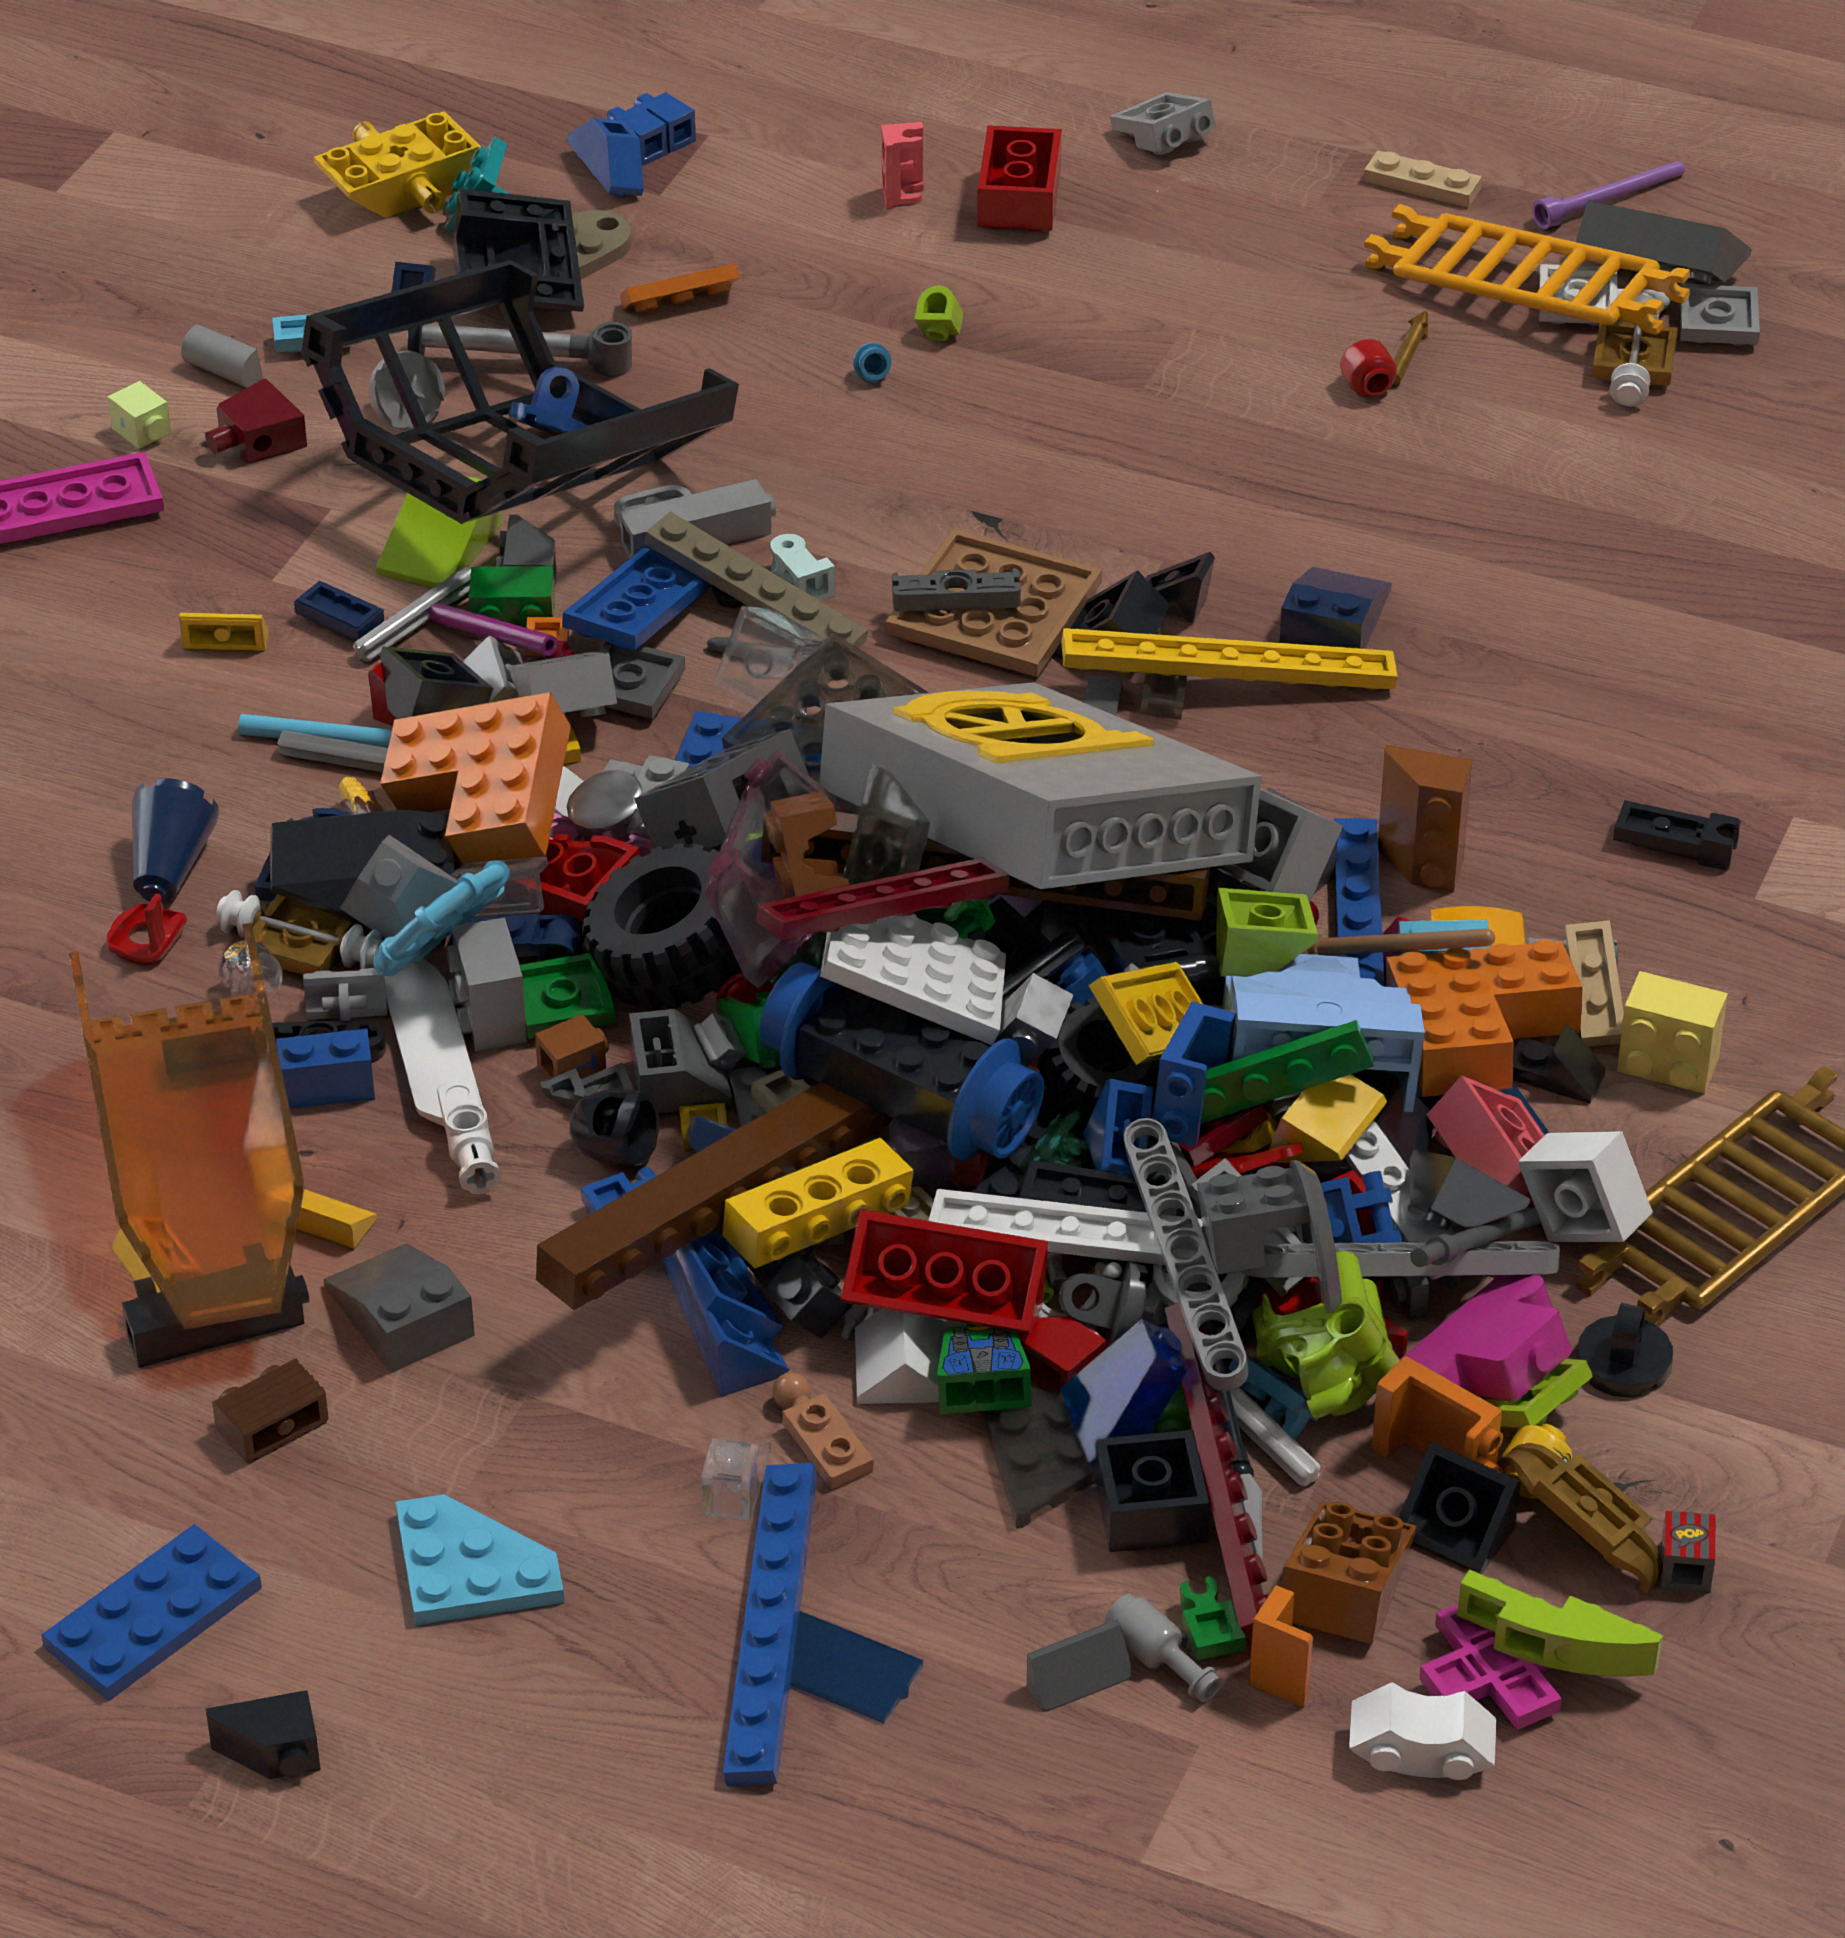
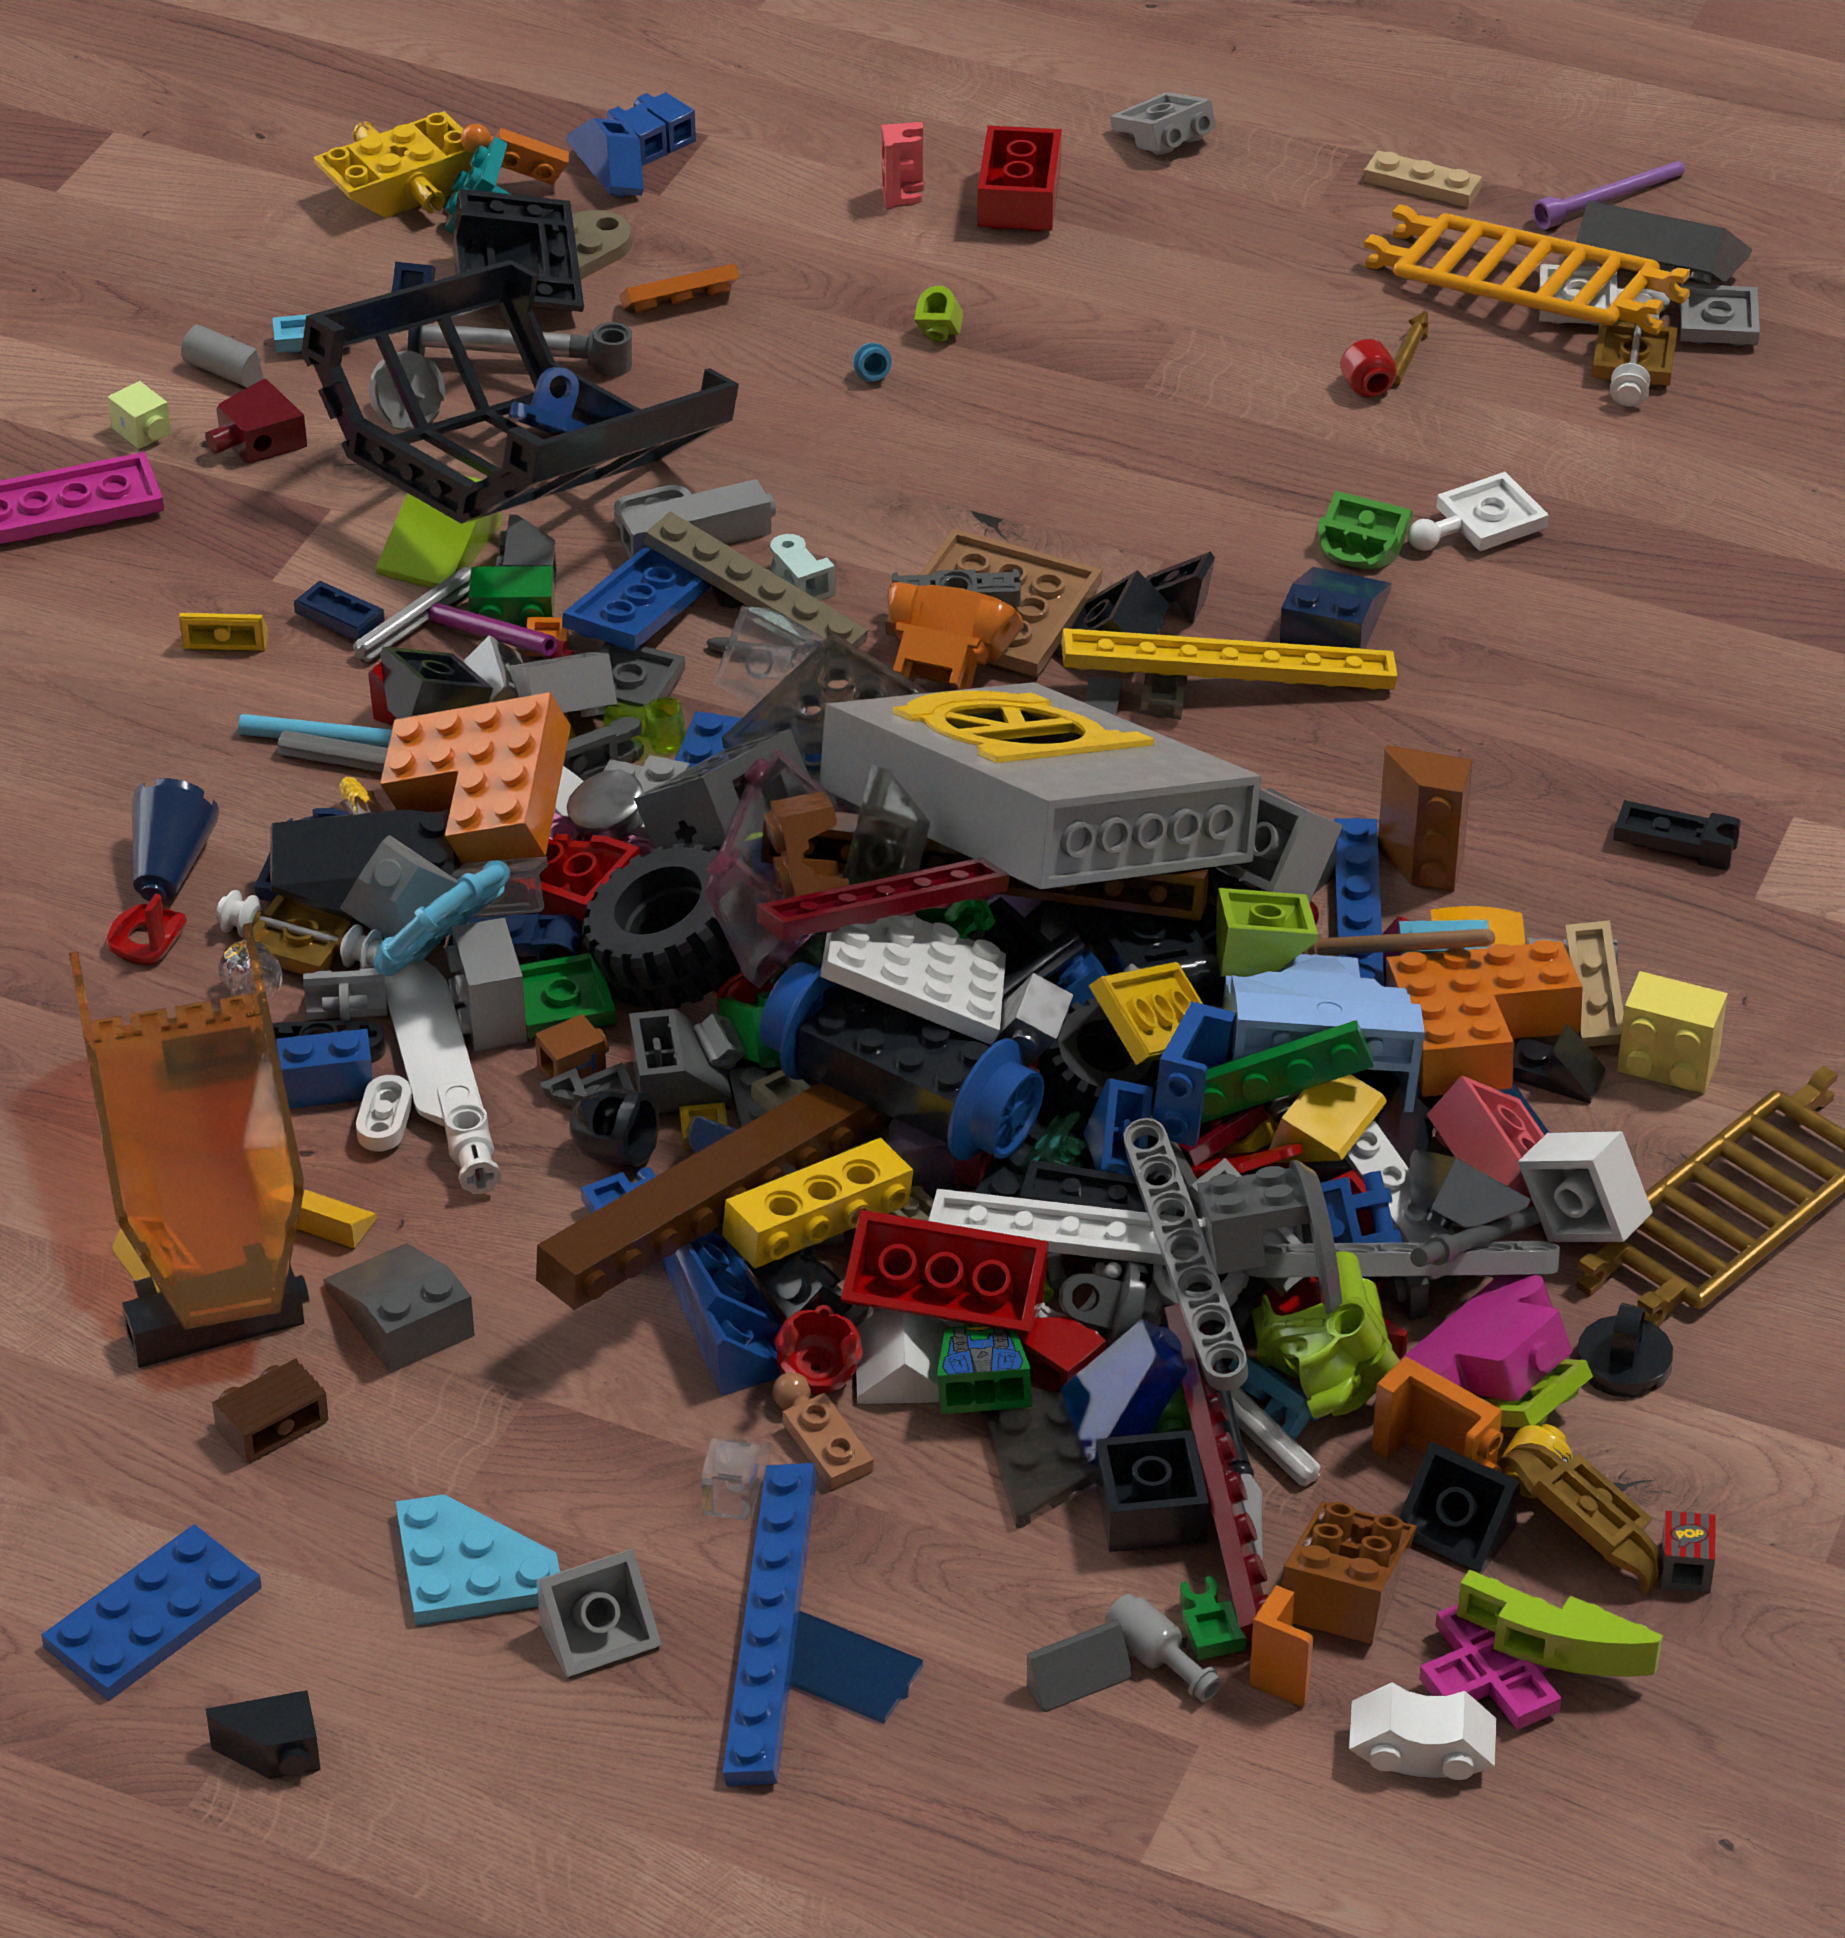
none -> white plate [356,1075,412,1151]
none -> orange plate [461,123,569,185]
none -> light grey slope [537,1549,662,1677]
none -> dark grey hinge [563,716,644,781]
none -> clear neon green pin [604,697,687,754]
none -> red hair [775,1305,863,1395]
none -> orange piece [888,582,1024,691]
none -> bright green slope [1318,491,1413,569]
none -> white plate [1408,472,1549,551]

